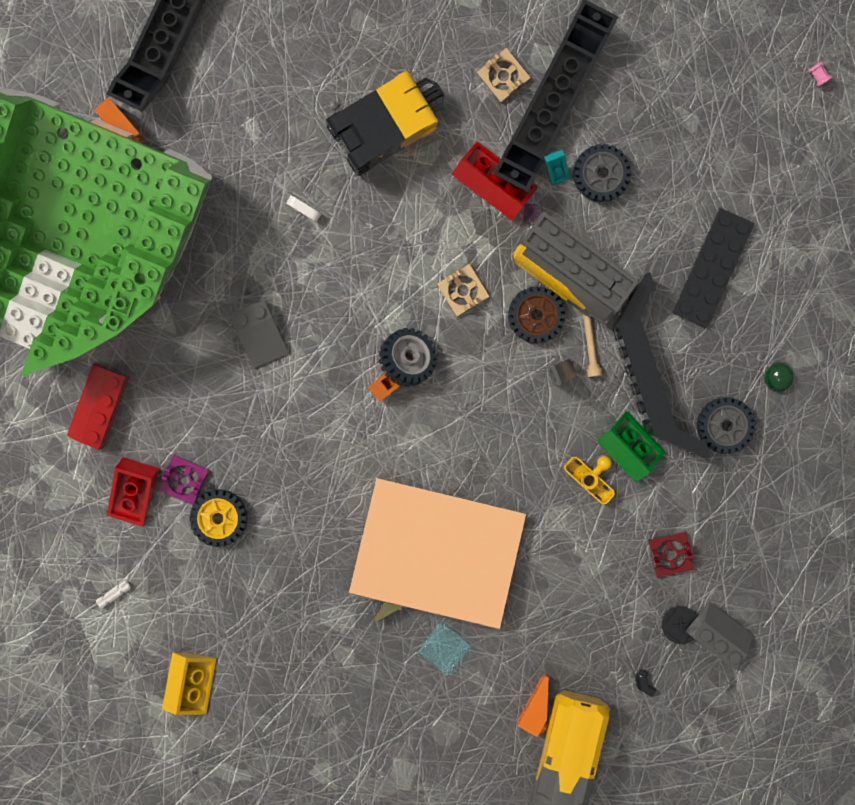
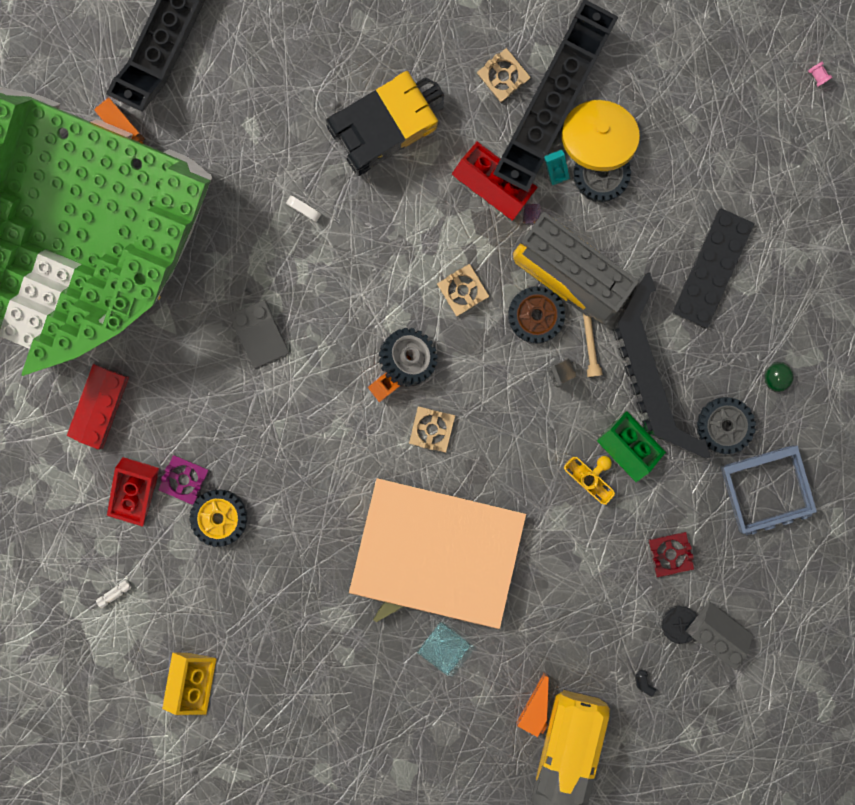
none -> tan piece [409,406,455,452]
none -> yellow dish [562,100,640,171]
none -> sand blue window [720,445,817,535]

